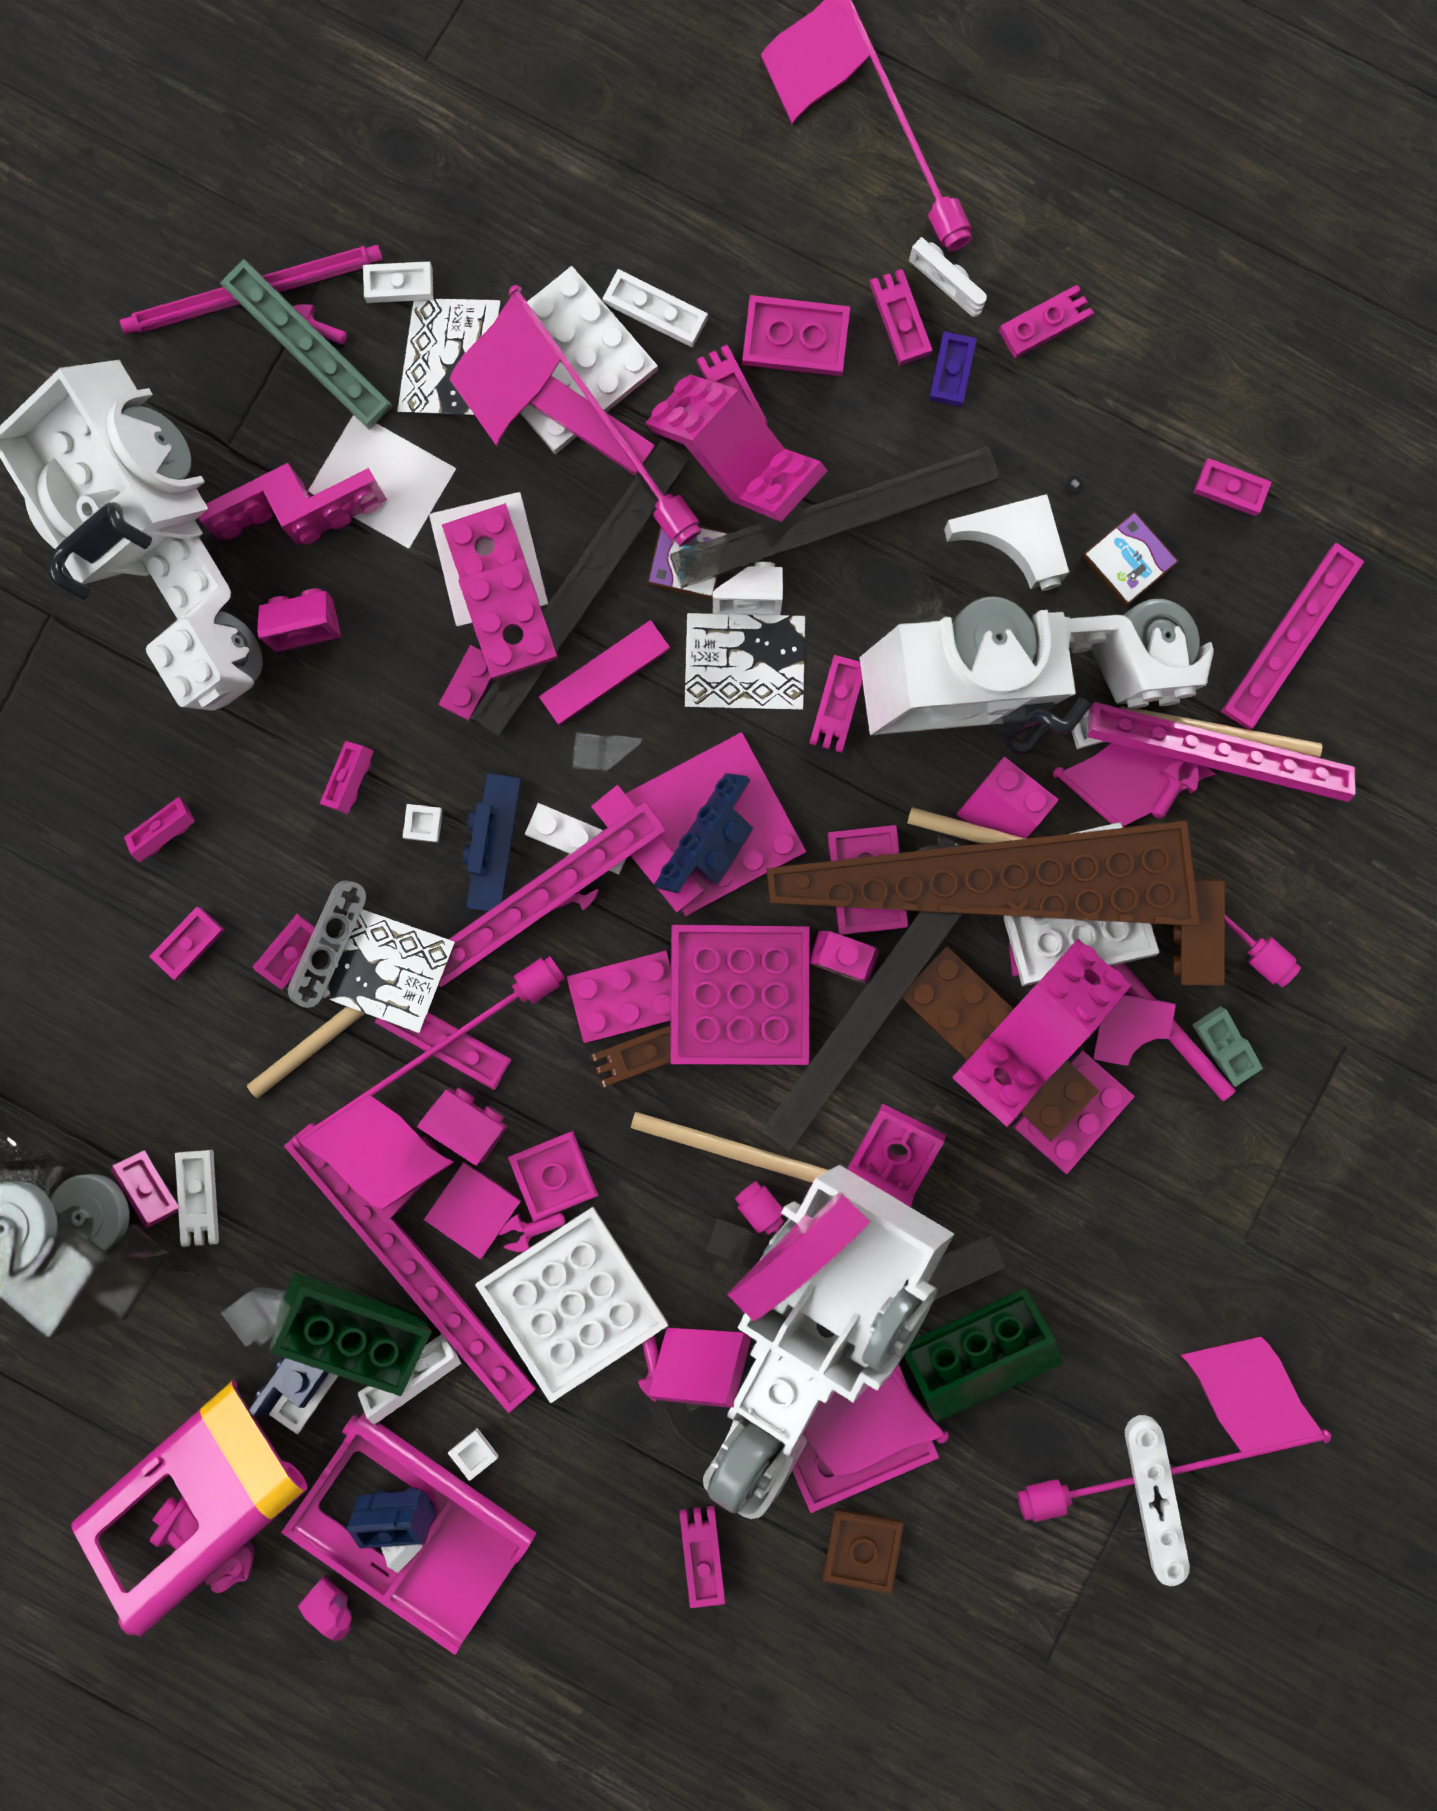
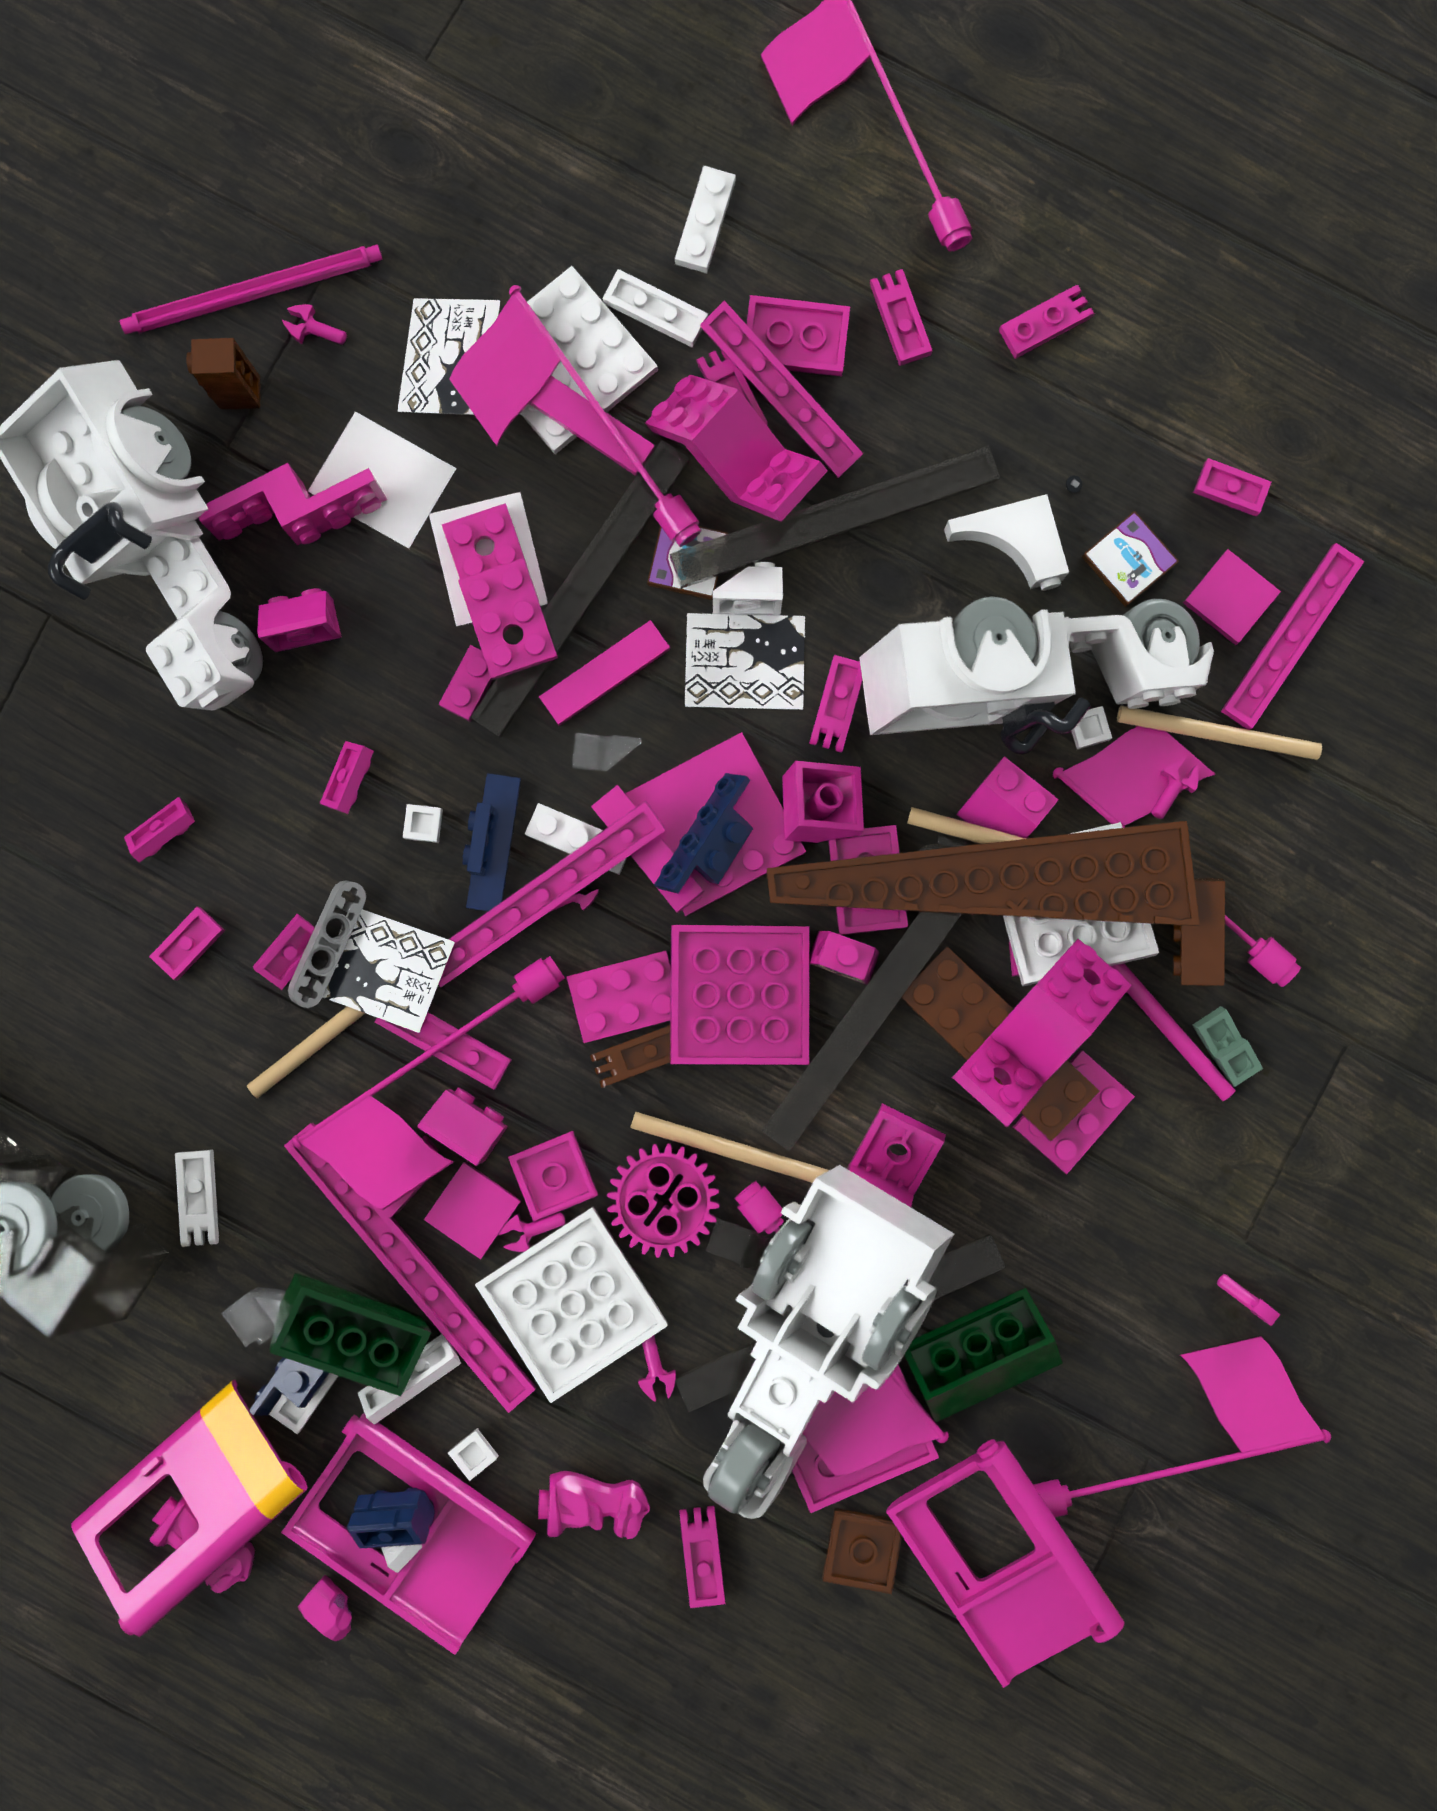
plate [111,1151,179,1228] -> none
sand green tile [220,259,392,430] -> none
white plate [363,262,433,303] -> none
dark pink tile [648,1328,751,1408] -> none
dark pink slope [727,1192,870,1322] -> none
white hinge [909,237,987,317] -> none
dark purple plate [929,331,977,407] -> none
dark pink plate [1087,702,1355,802] -> none
dark pink tile [1093,994,1176,1066] -> none
white piece [1125,1415,1189,1586] -> none
none -> reddish brown brick [186,338,260,409]
none -> dark pink animal [538,1471,650,1539]
none -> dark pink gear [607,1143,720,1258]
none -> white plate [675,166,736,273]
none -> dark pink plate [700,300,863,478]
none -> dark pink slope [782,761,864,843]
none -> dark pink piece [886,1439,1125,1688]
none -> dark pink tile [1183,549,1281,645]
none -> dark pink bar [1217,1274,1280,1326]

